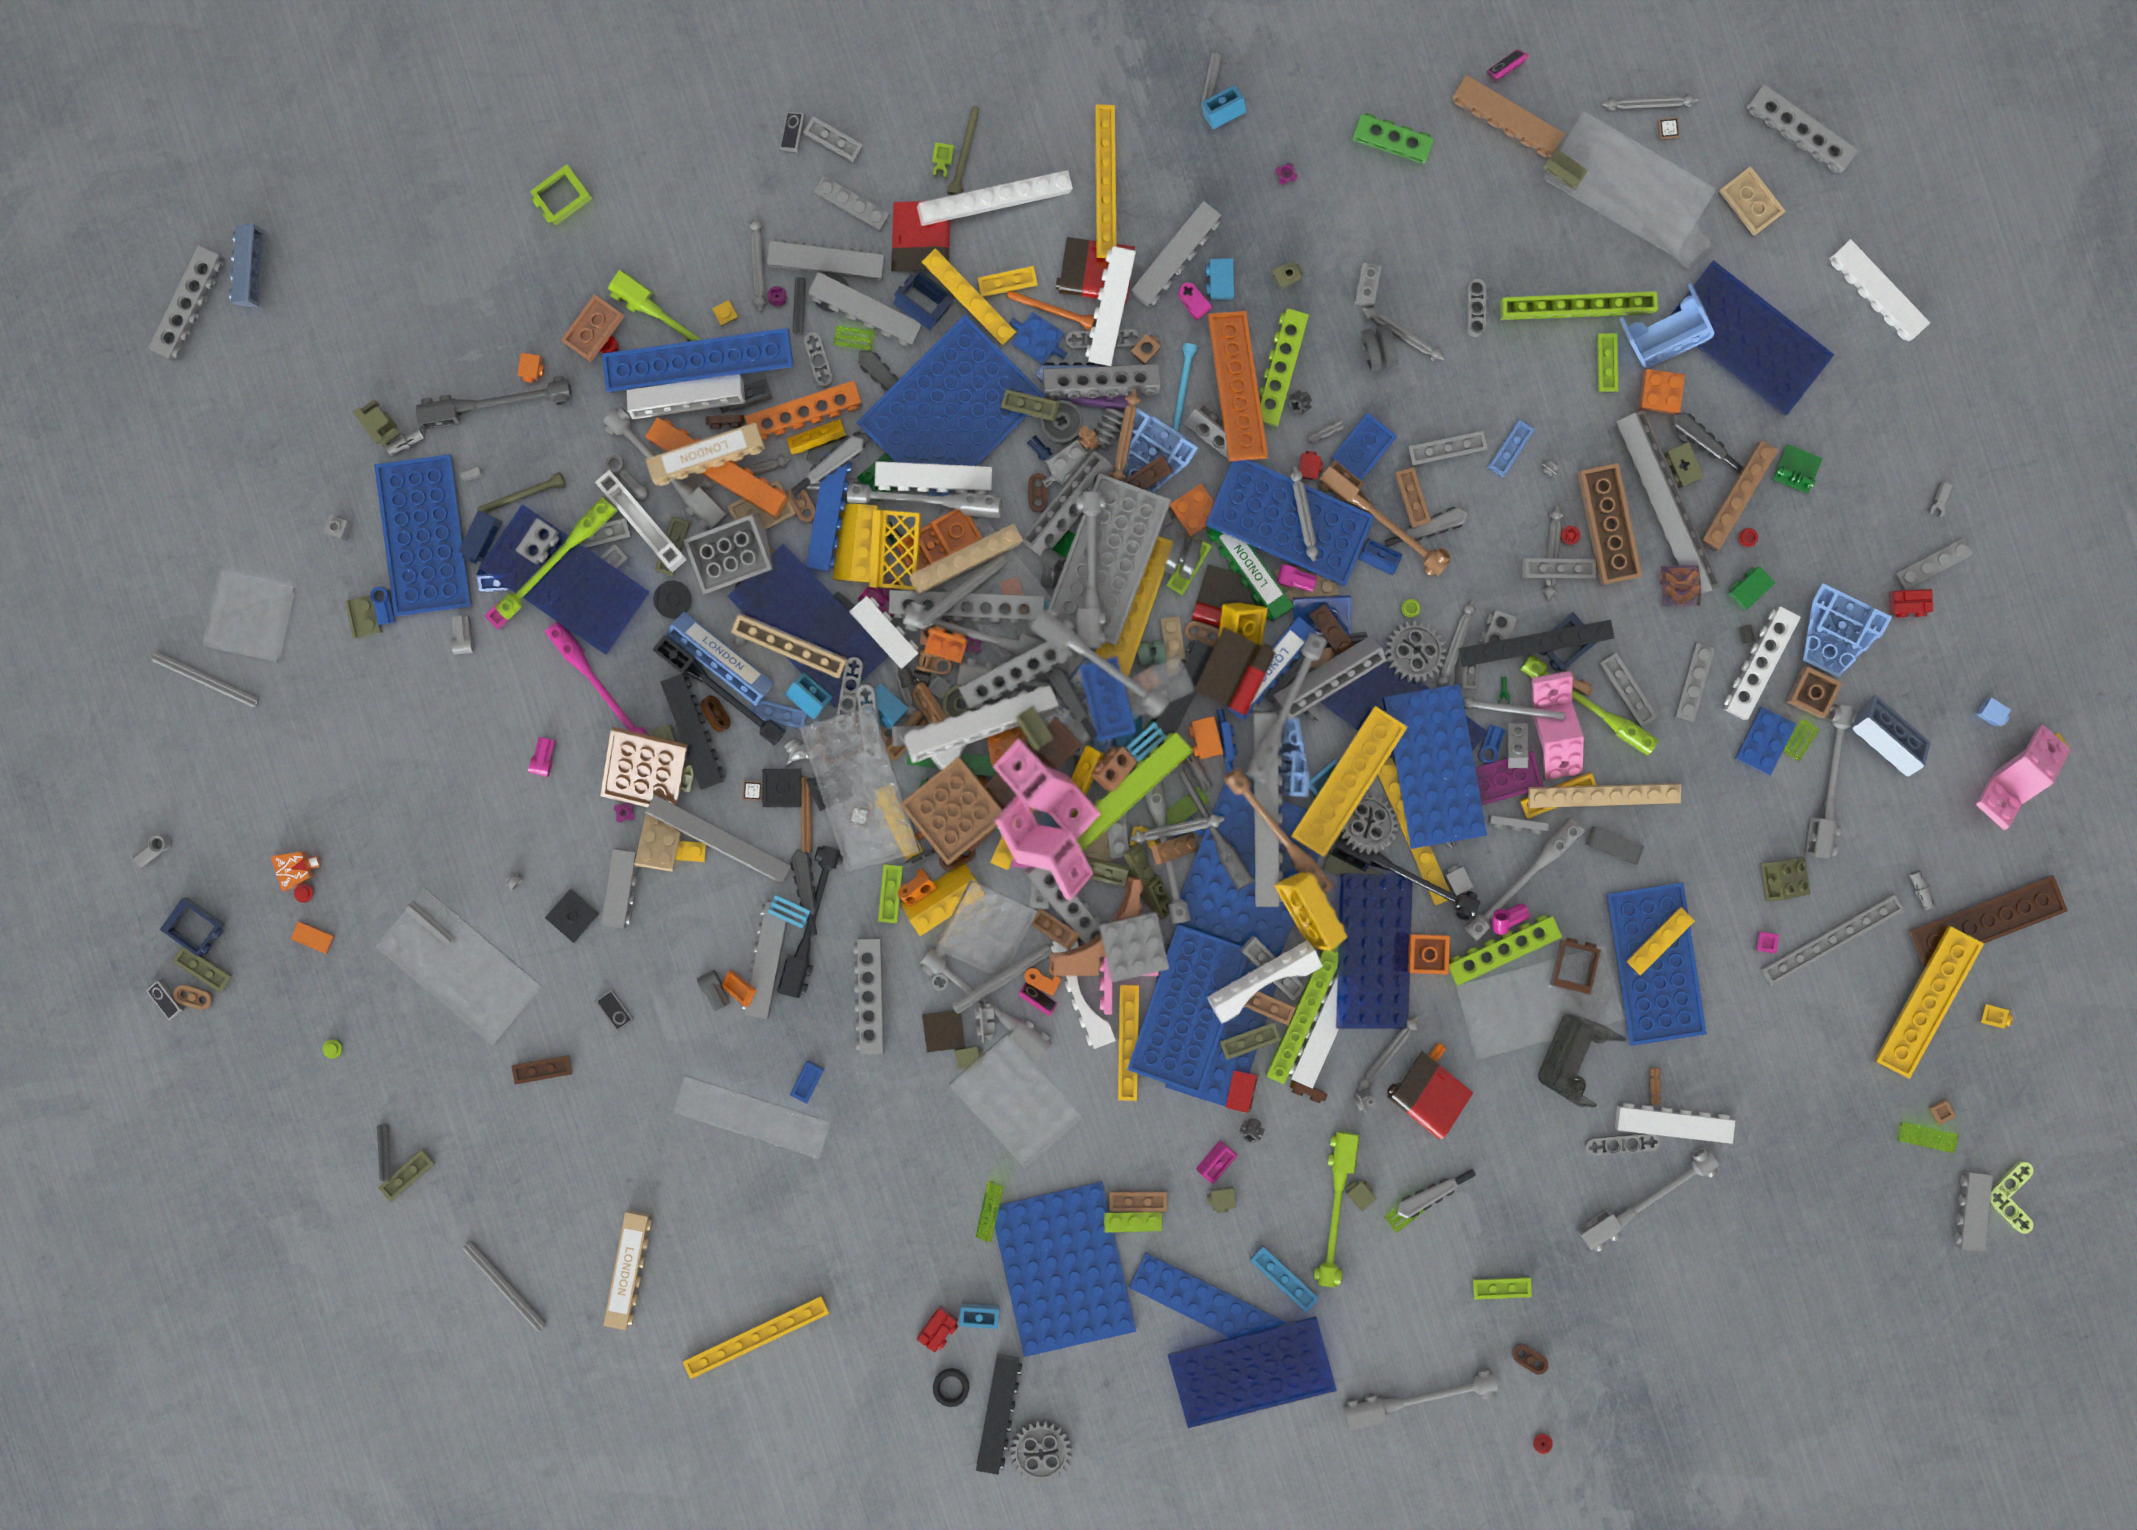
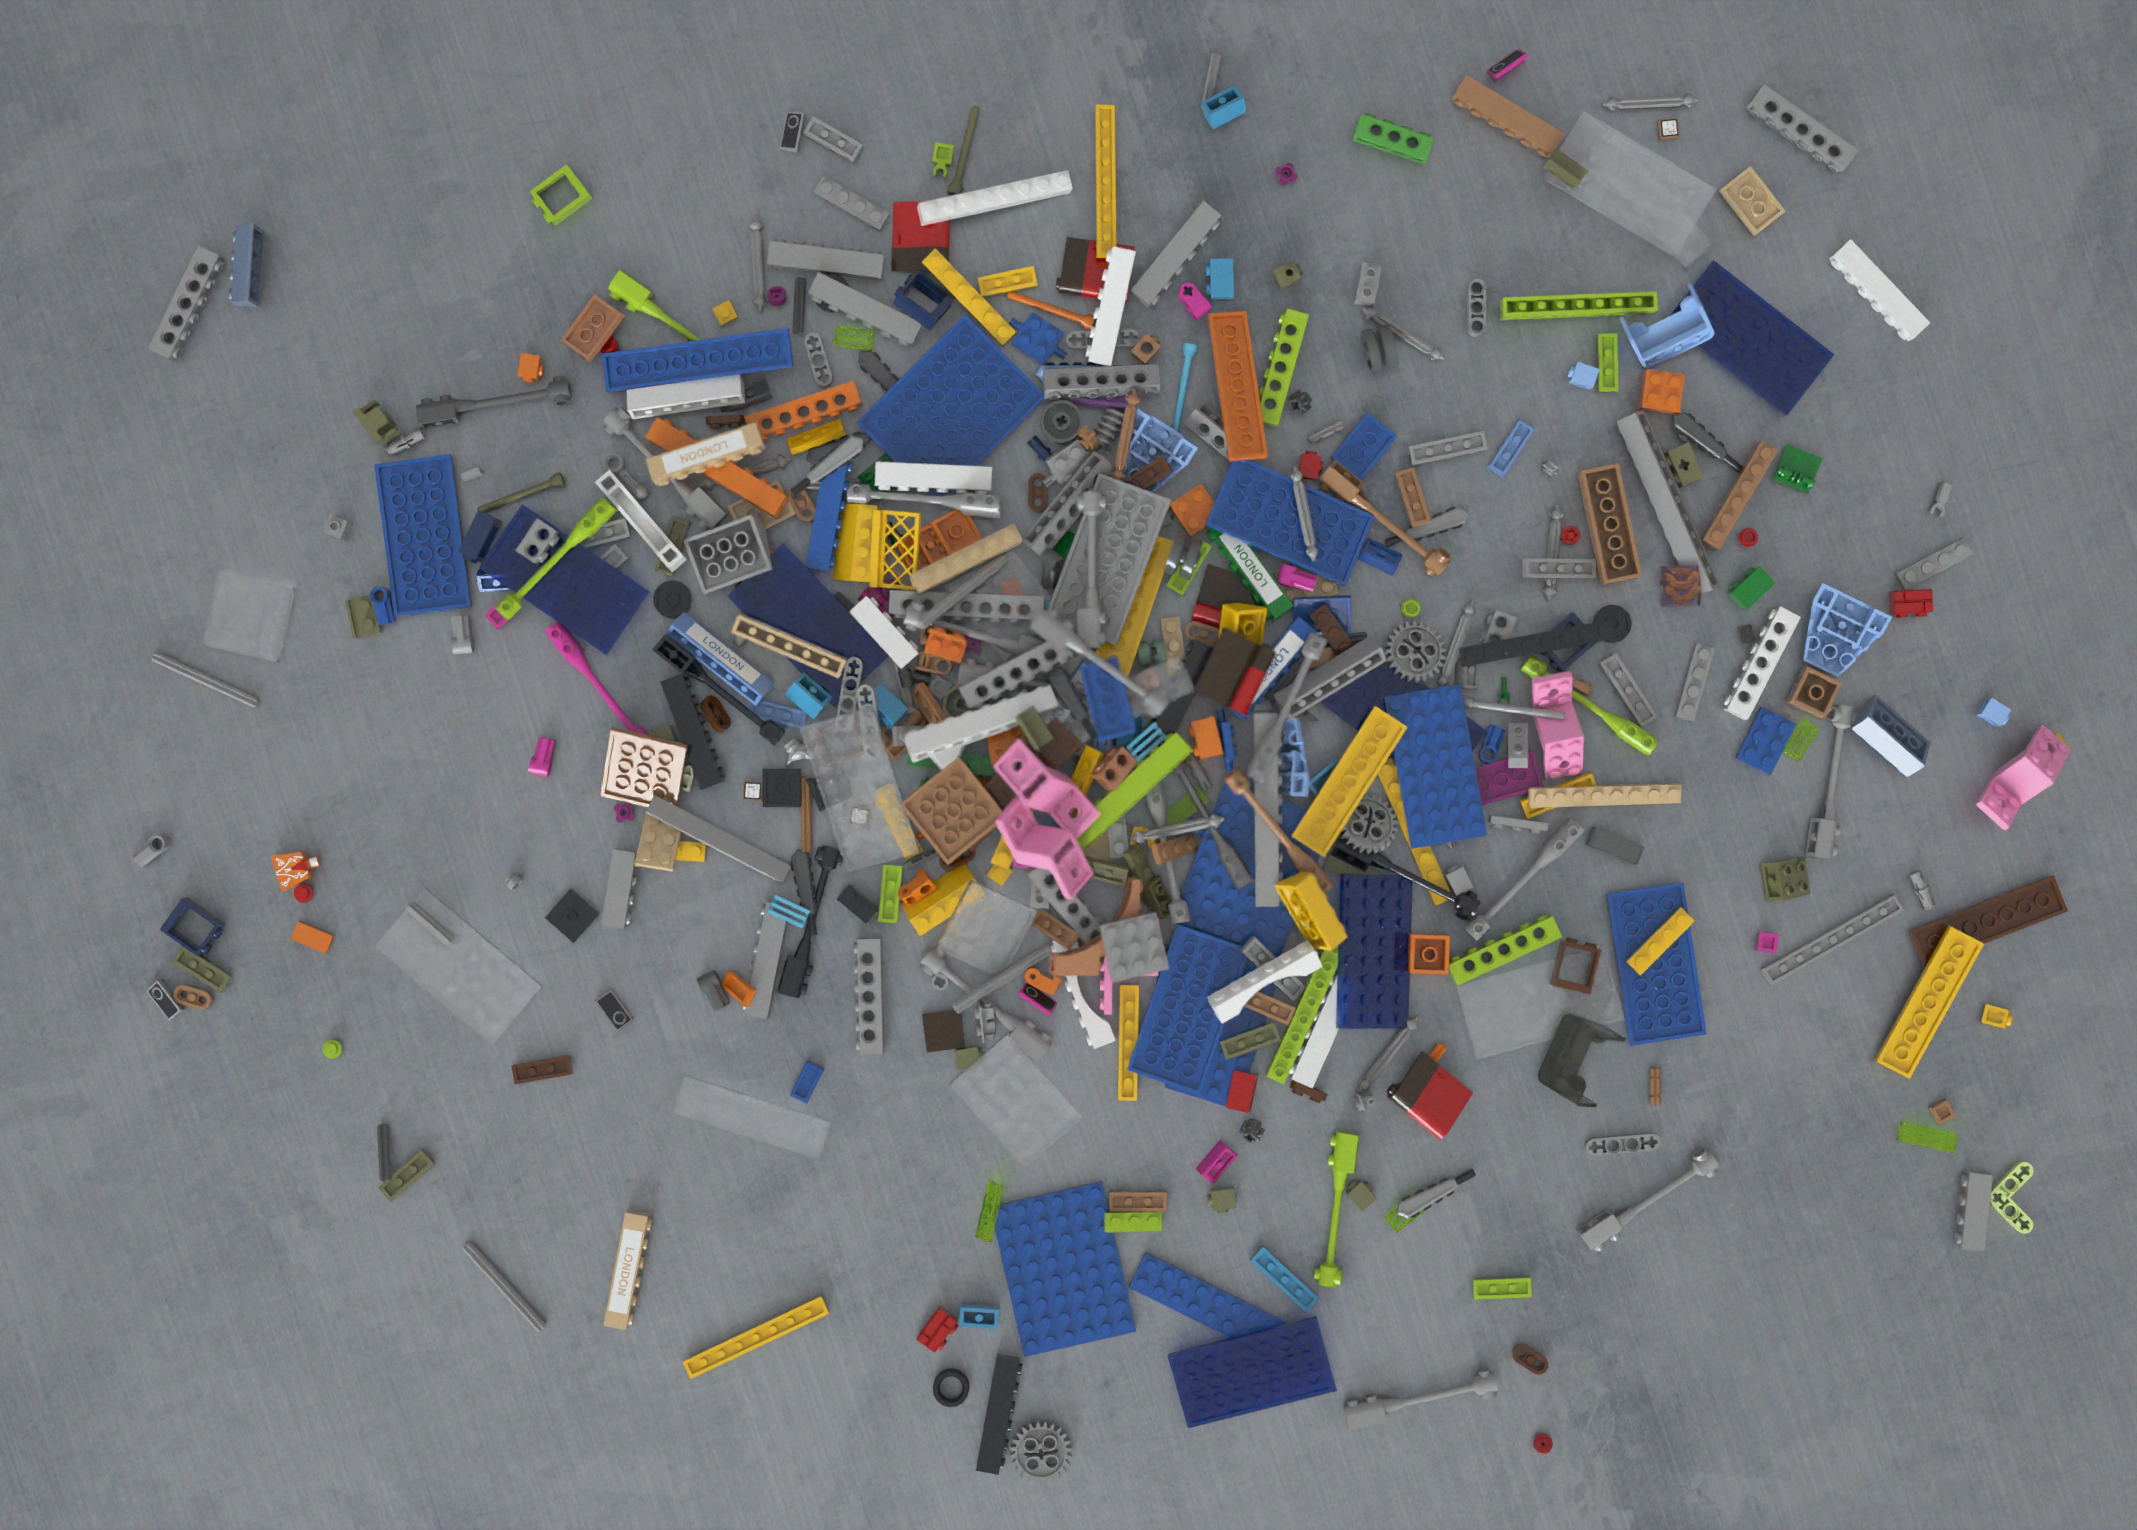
olive tile [1001,389,1060,421] -> none
dark pink piece [1492,903,1530,935] -> none
white brick [1614,1103,1735,1144] -> none
none -> black brick [837,884,879,923]
none -> yellow plate [987,865,1013,886]
none -> light blue brick [1567,362,1600,390]
none -> black tile [1593,605,1632,643]

